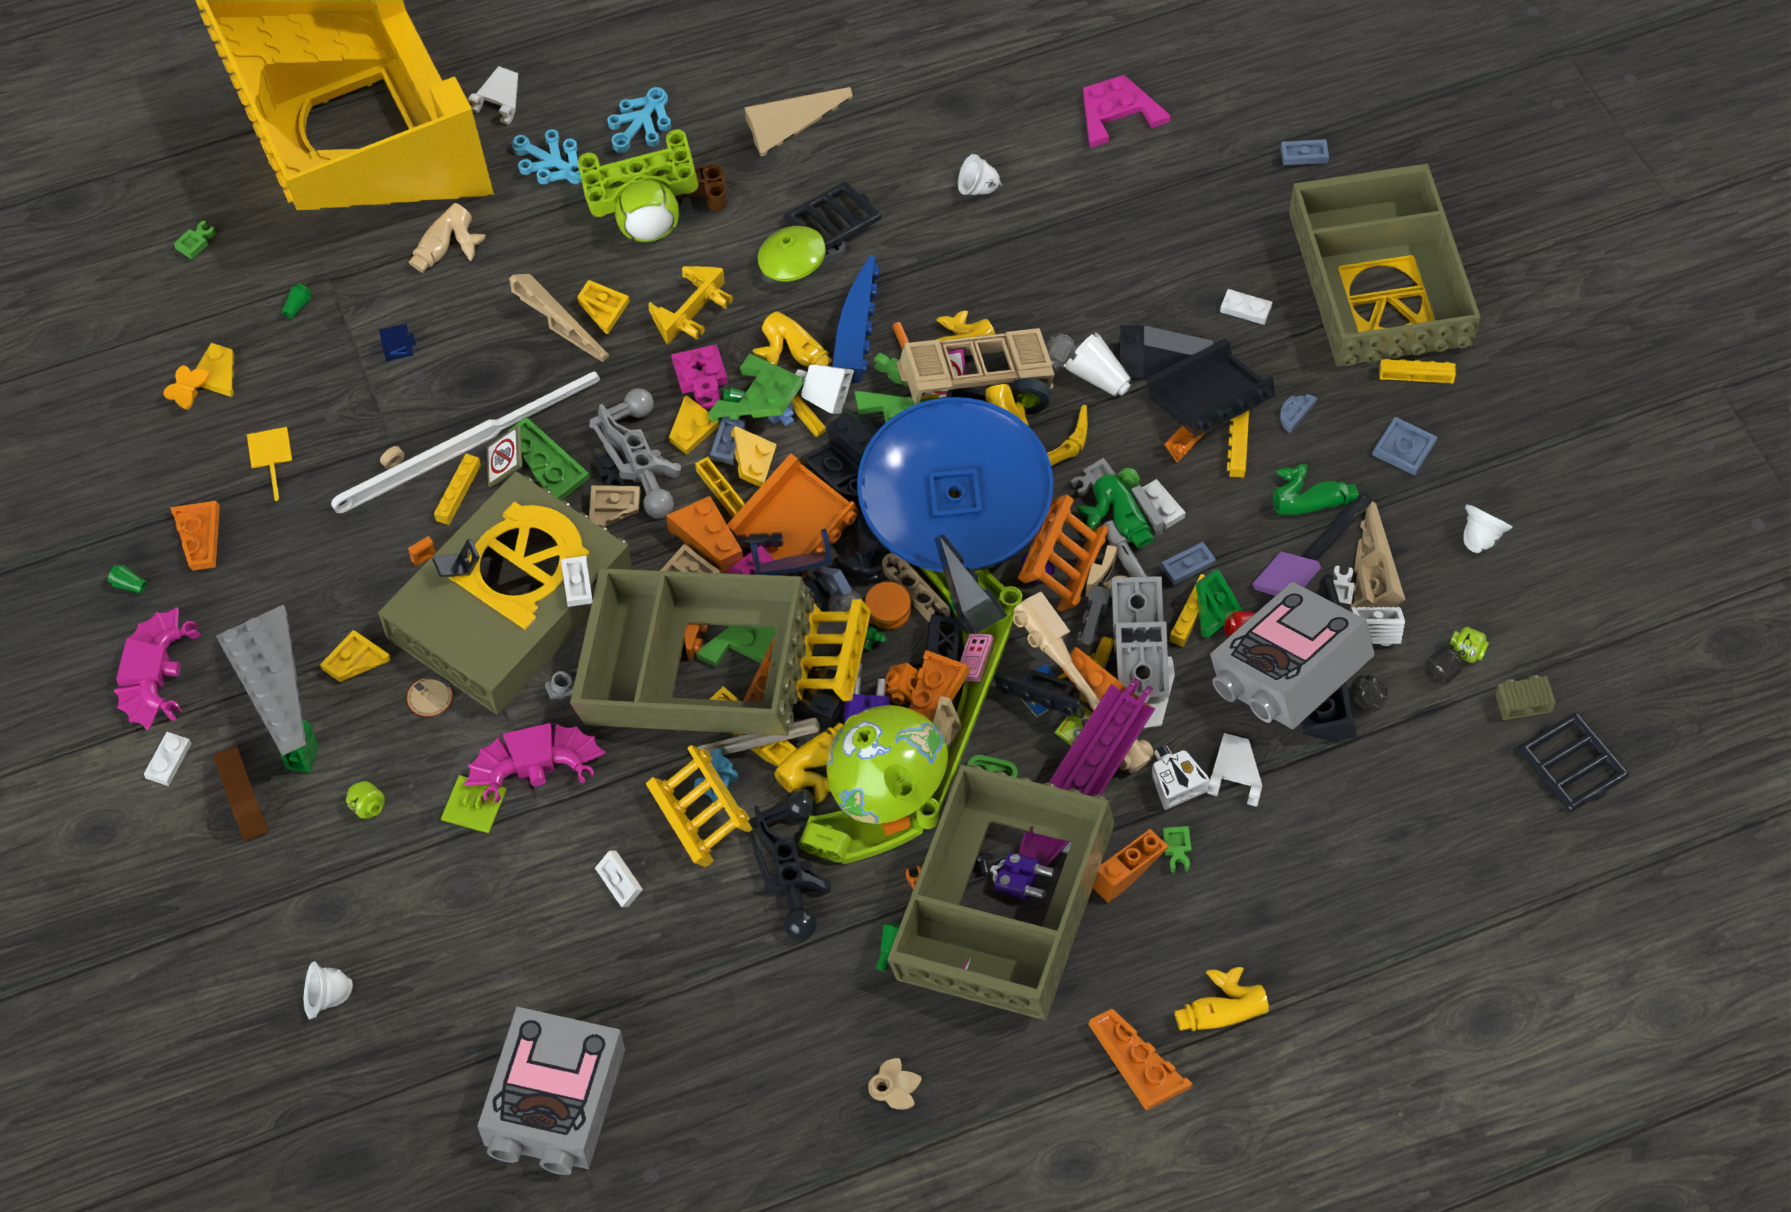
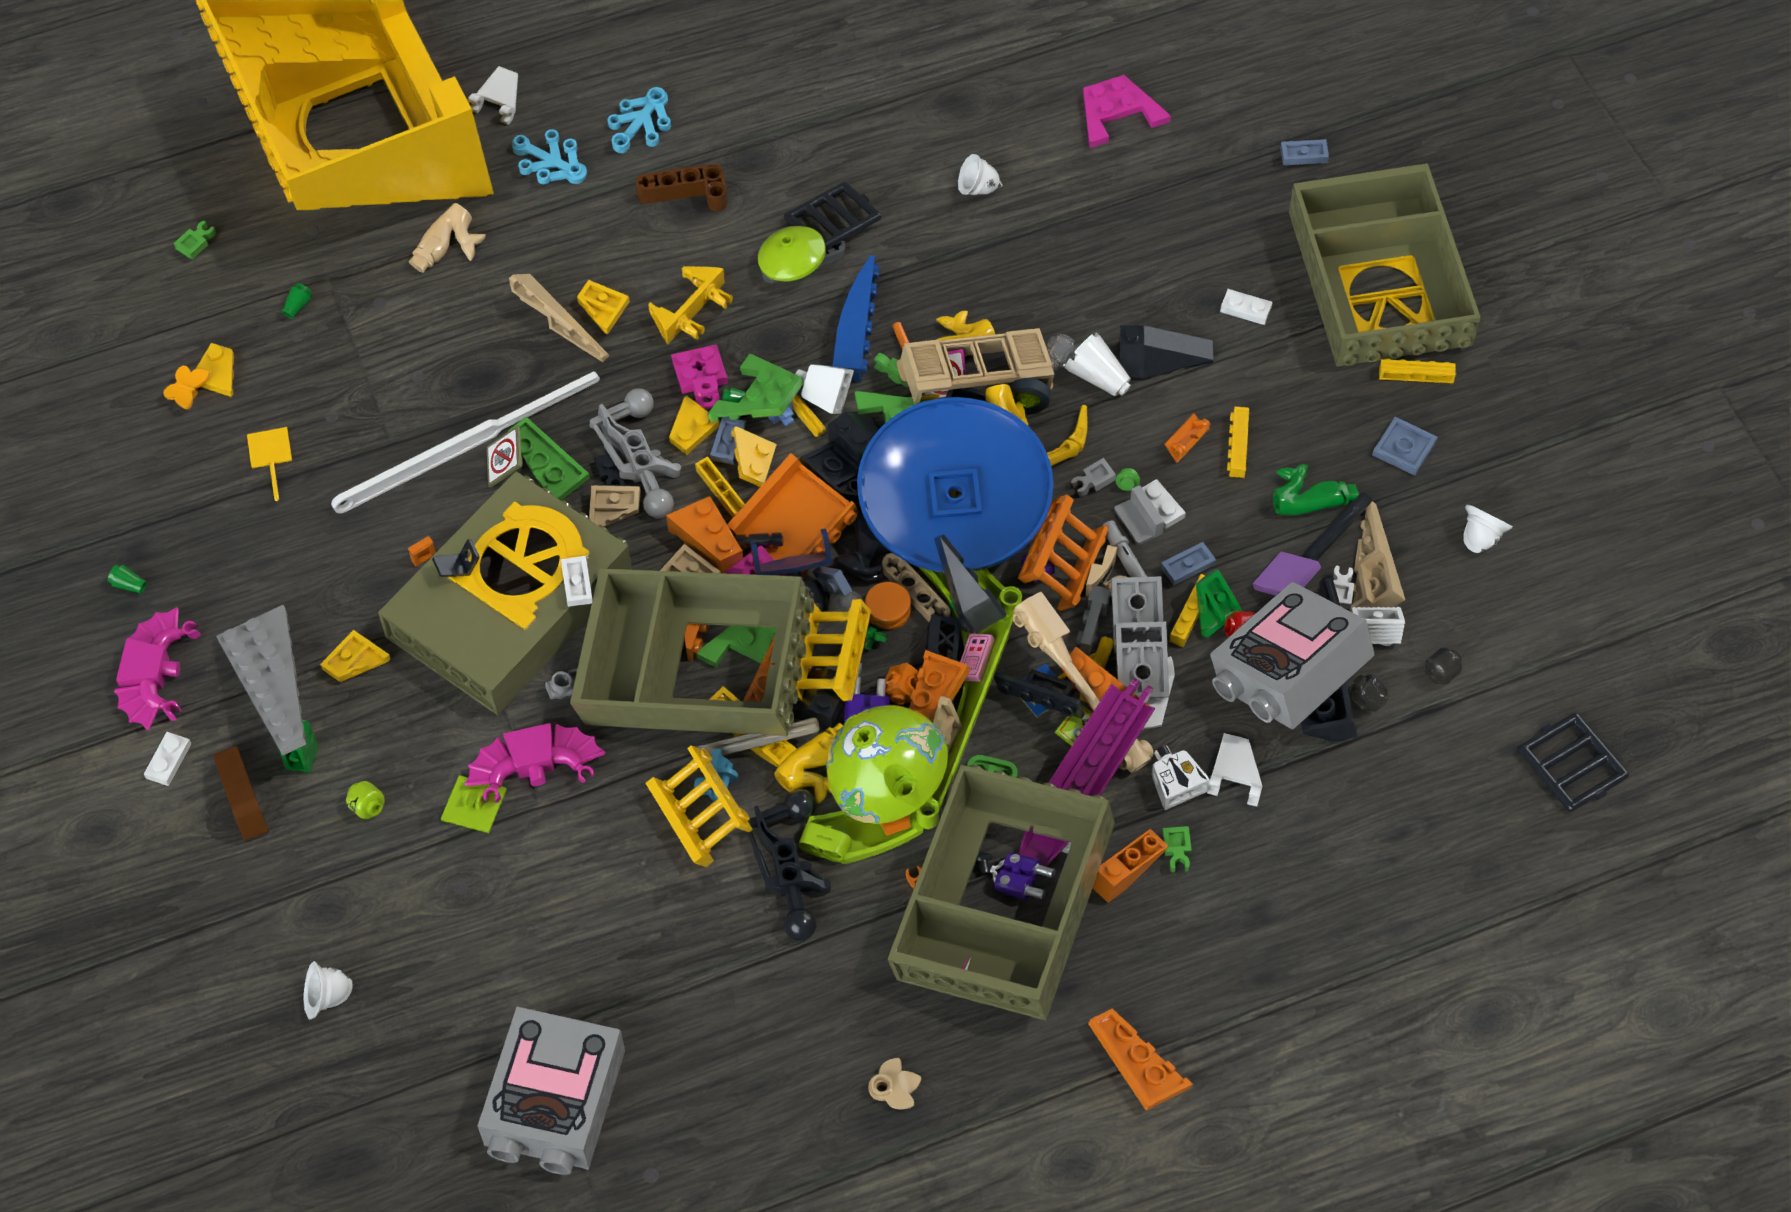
orange wing [170,501,220,571] -> none
clear blue brick [379,323,416,361] -> none
tan tile [380,446,405,469] -> none
tan sticker [406,676,453,717] -> none
yellow piece [434,454,481,525] -> none
lime beam [578,129,698,242] -> none
white plate [595,850,643,907] -> none
tan wedge [745,87,853,156] -> none
yellow piece [753,311,833,368] -> none
green cone [875,922,900,971] -> none
green piece [1077,474,1154,548] -> none
black panel [1146,338,1276,438] -> none
yellow piece [1174,967,1269,1031] -> none
sand blue tile [1280,394,1318,434] -> none
lime head [1450,627,1489,663] -> none
olive brick [1495,675,1556,720] -> none

